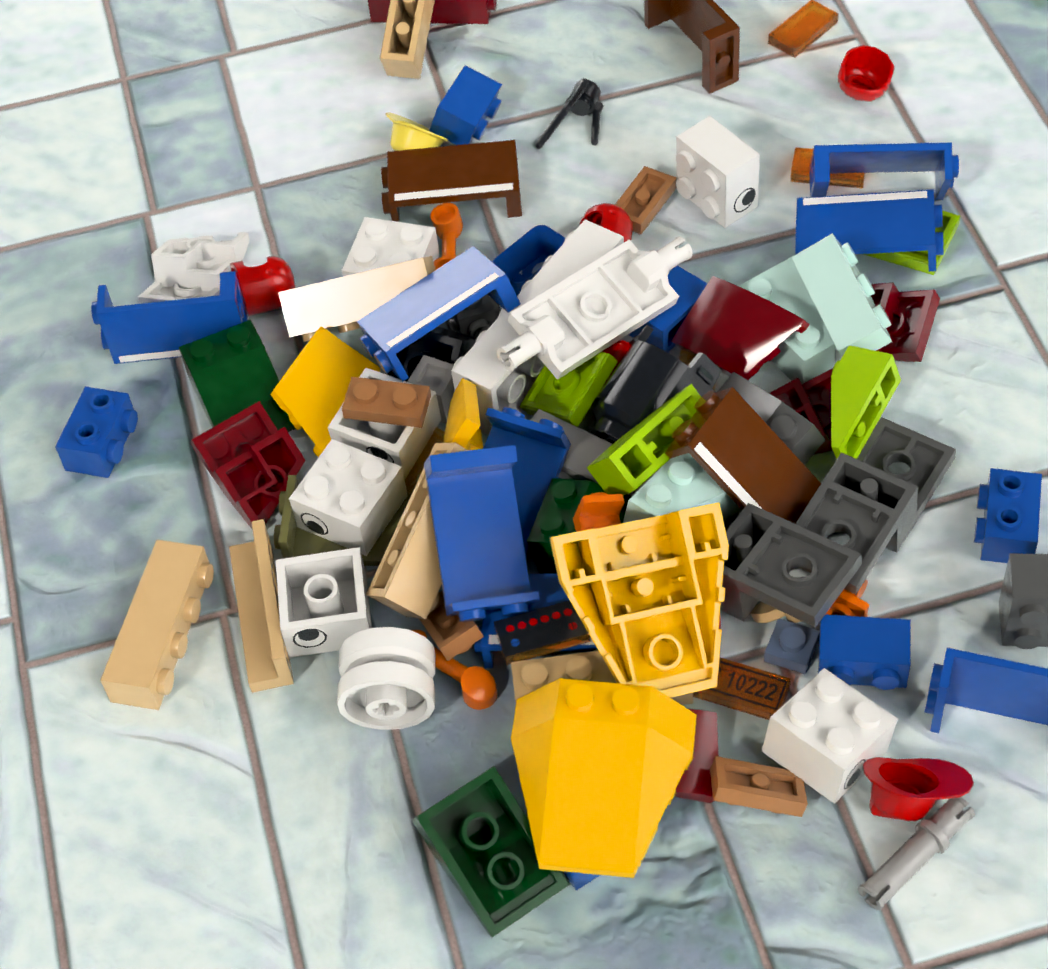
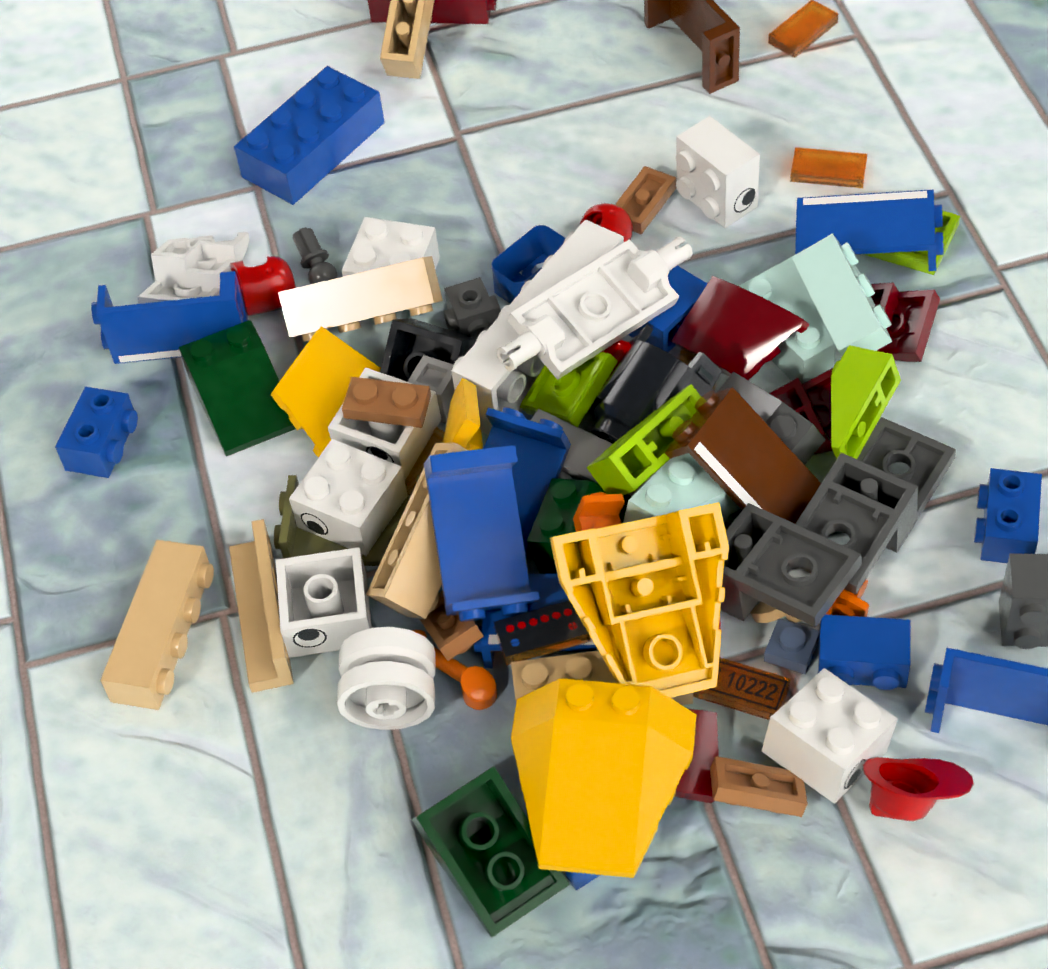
dark red slope [190,401,306,530] -> none
panel [357,246,521,382] -> none
reddish brown panel [381,140,522,222] -> none
light yellow piece [385,112,448,151] -> none
blue brick [429,65,502,145] -> none
orange bar [430,203,463,270] -> none
black plant [536,78,604,149] -> none
blue panel [809,142,959,200] -> none
red hair [838,45,894,102] -> none
light grey pin [858,797,975,910] -> none
none -> blue brick [234,66,385,205]
none -> dark grey axle [293,227,338,284]

